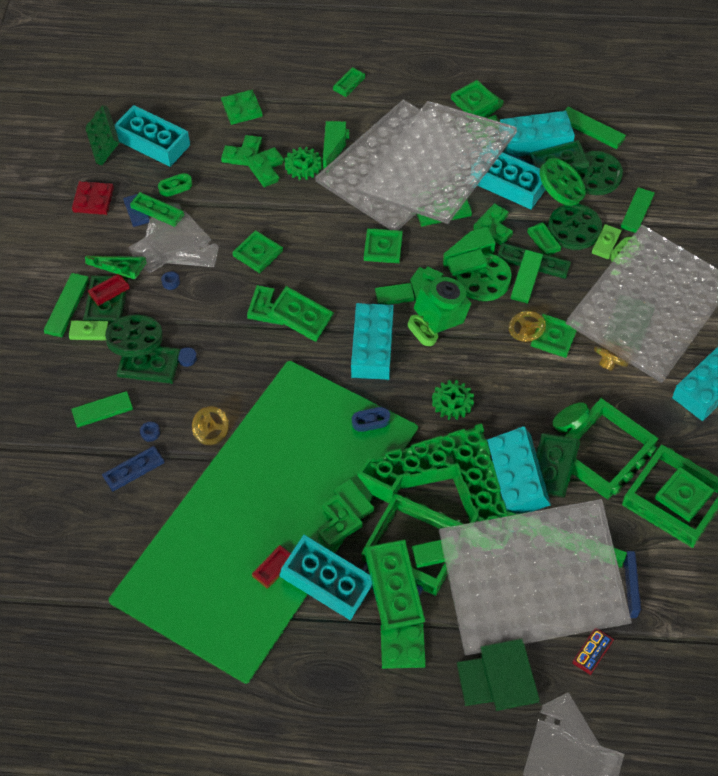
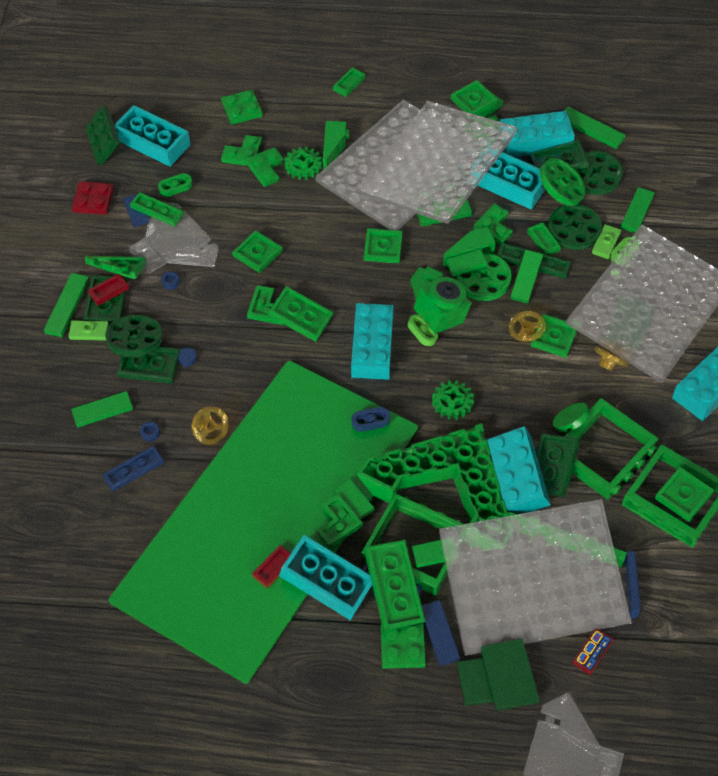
green tile [375,283,414,305] -> none
none -> dark blue tile [421,600,460,666]

